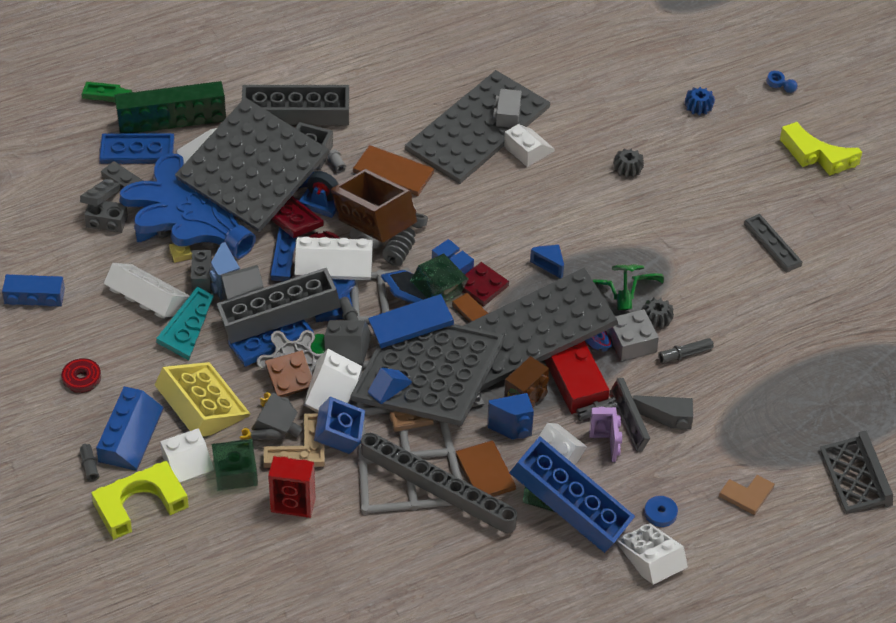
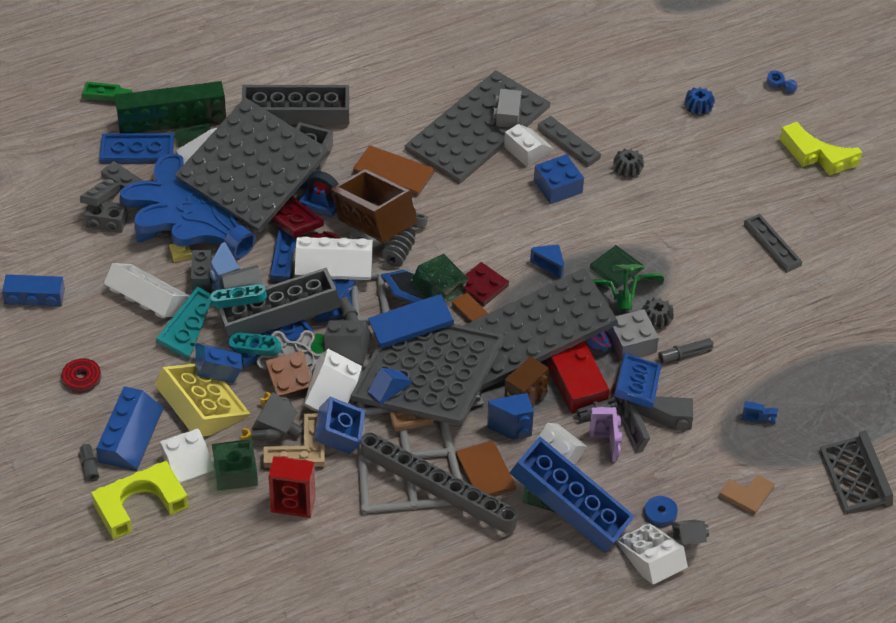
light grey pin [327,149,347,173] -> none
blue piece [431,239,474,282] -> none
none -> clear green tile [174,123,210,147]
none -> blue slope [195,343,242,383]
none -> teal beam [210,284,267,308]
none -> teal beam [229,332,282,356]
none -> blue brick [534,154,584,204]
none -> dark grey plate [538,116,601,167]
none -> clear green tile [590,245,643,289]
none -> blue tile [614,353,661,408]
none -> dark grey brick [672,519,709,545]
none -> blue plate [742,401,778,424]

